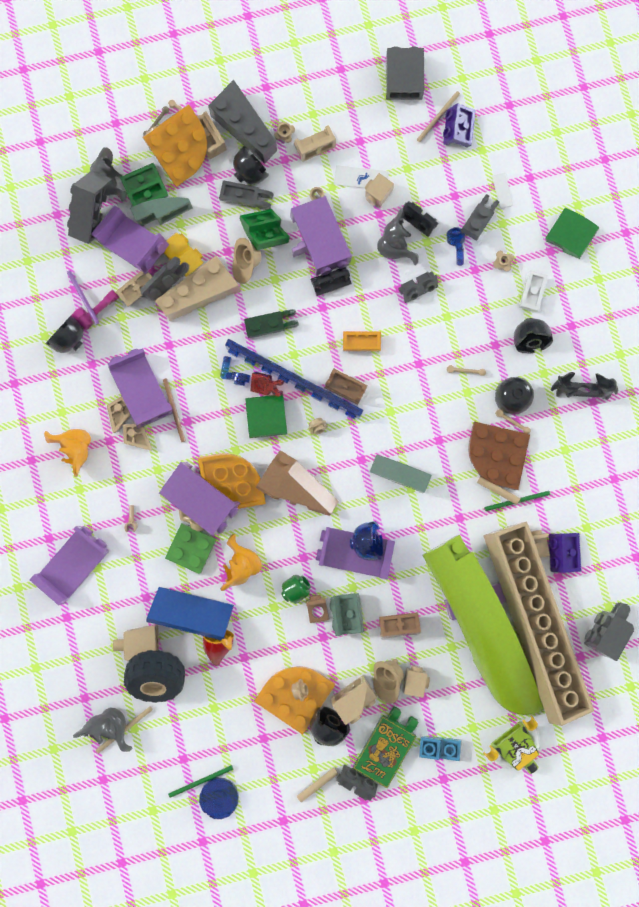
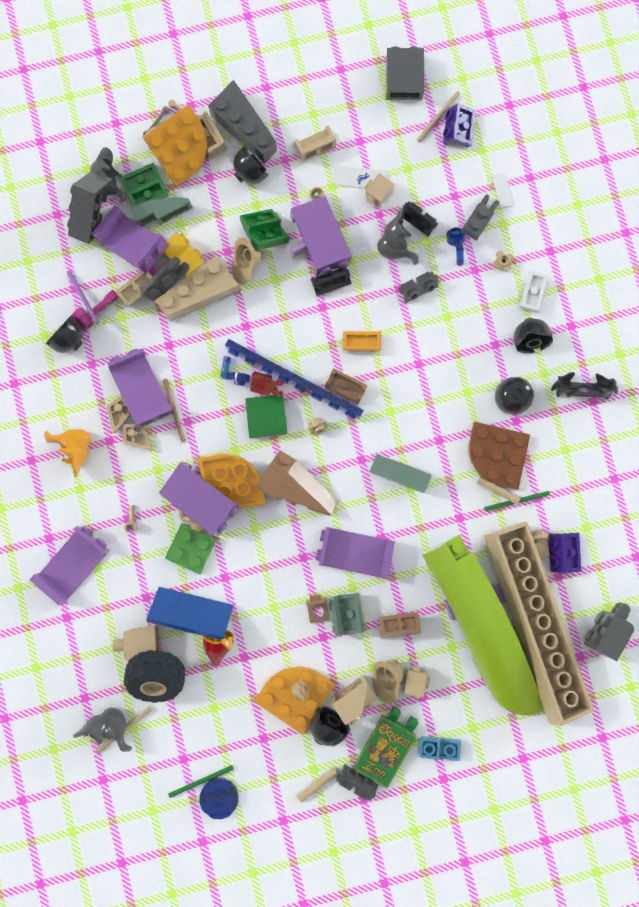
dark grey hinge [219,180,274,210] -> none
light orange piece [220,534,262,591] -> none
dark green hinge [244,309,299,338] -> none
tan plate [274,122,295,143] -> none
green head [281,575,311,604] -> none
clear blue cylinder [350,521,384,561] -> none
tan hinge [446,365,486,376] -> none
torso [483,715,540,774] -> none
tan hinge [495,409,531,434] -> none
green slope [546,208,599,259] -> none

